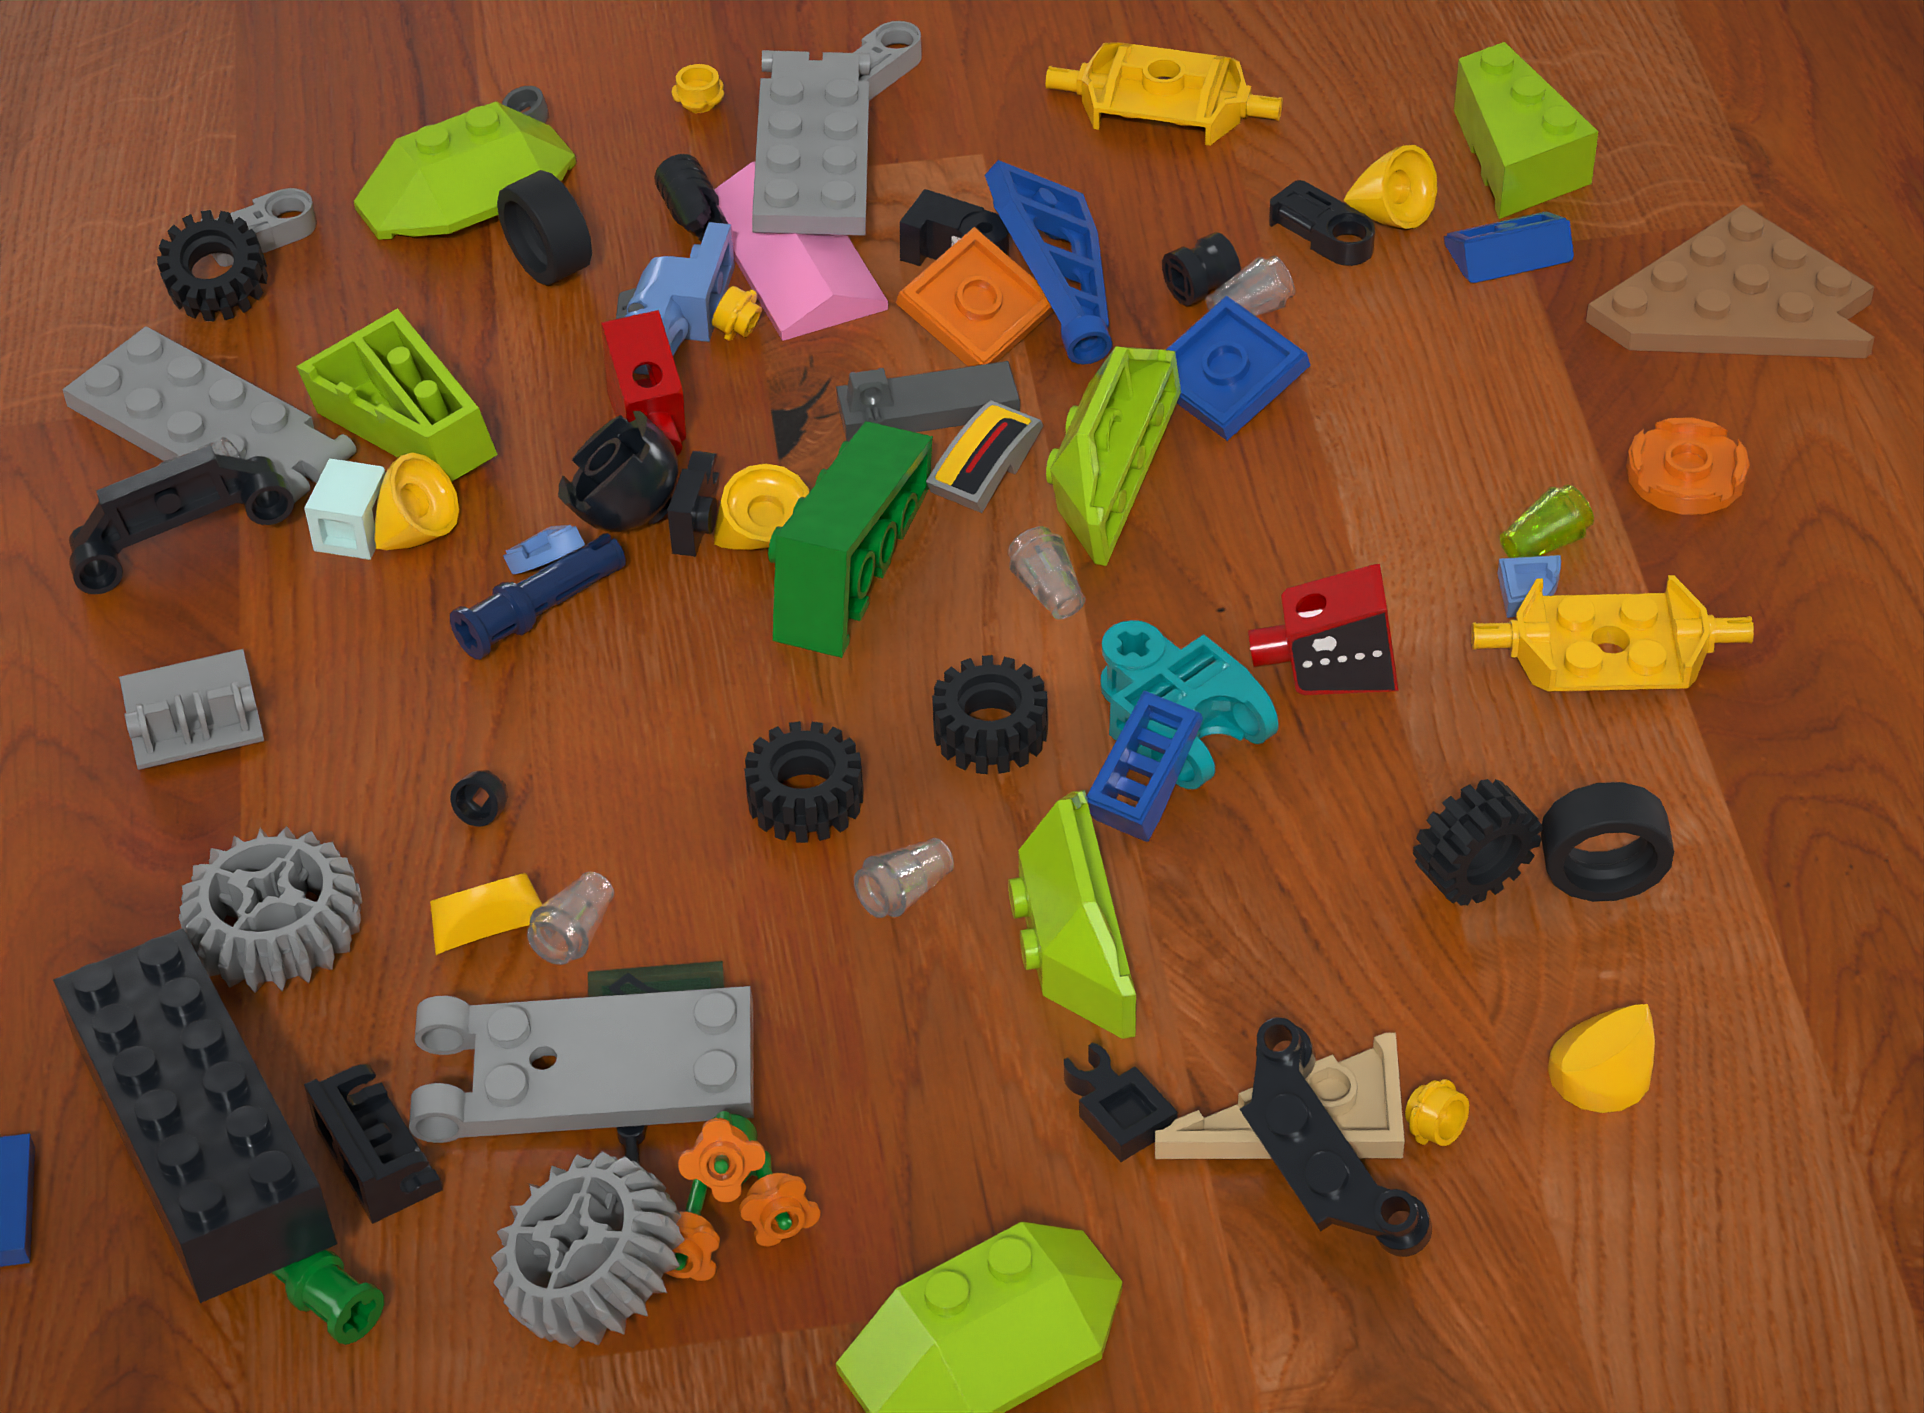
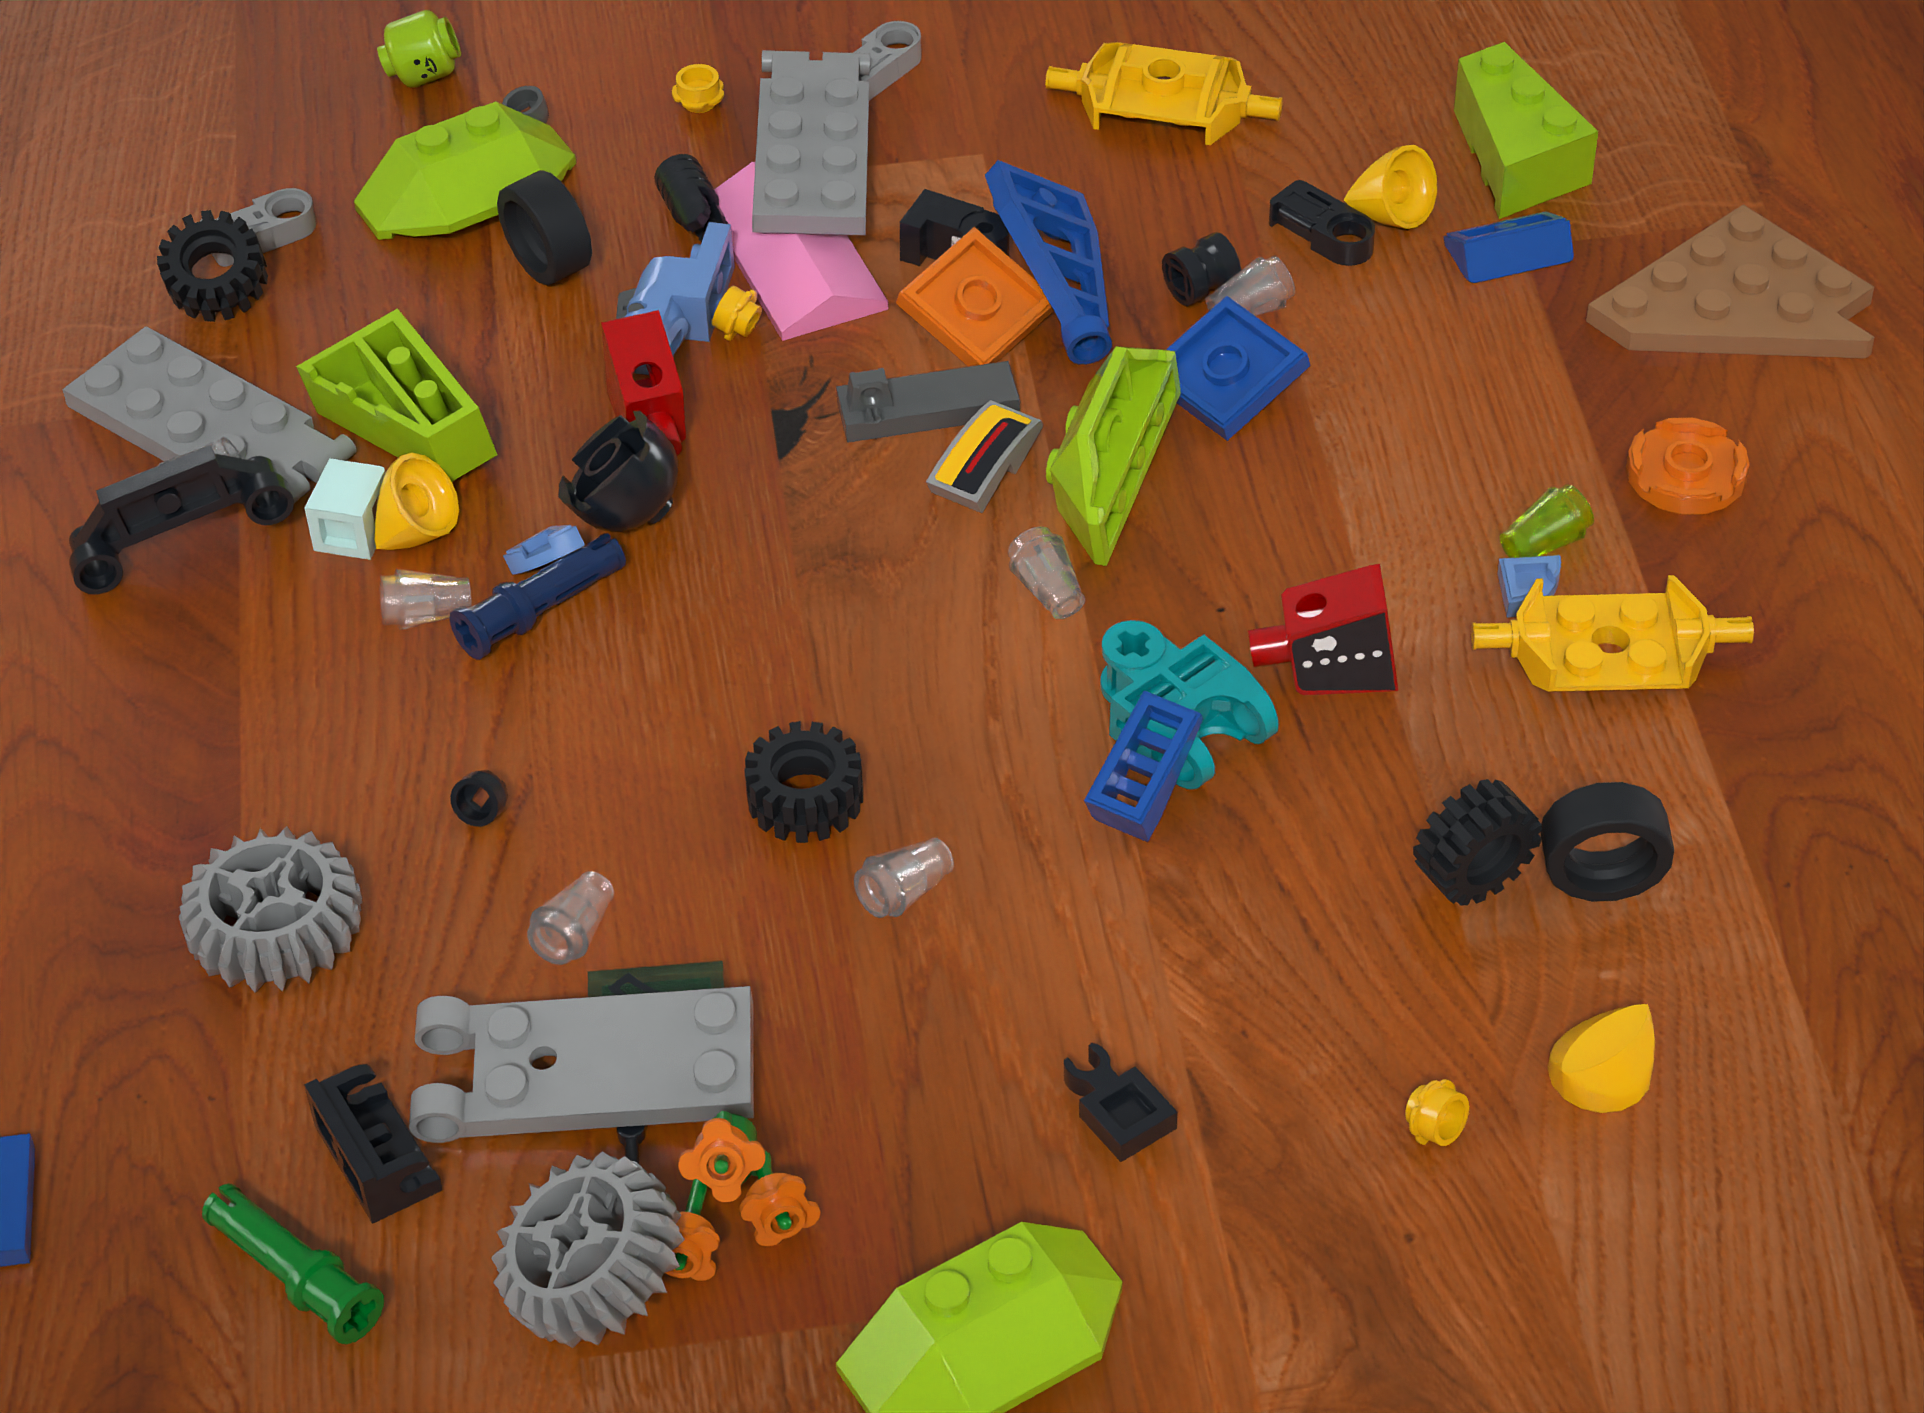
black brick [53,928,337,1303] -> none
light grey hinge [119,649,264,770] -> none
yellow piece [430,873,551,955] -> none
black plate [667,451,720,557] -> none
yellow piece [714,464,809,550] -> none
green wedge [768,421,933,658] -> none
black tyre [932,655,1048,774] -> none
lime wedge [1008,790,1136,1039] -> none
tan wing [1155,1033,1405,1159] -> none
black plate [1240,1017,1432,1257] -> none
none -> lime head [377,10,461,88]
none -> clear cone [380,569,471,630]

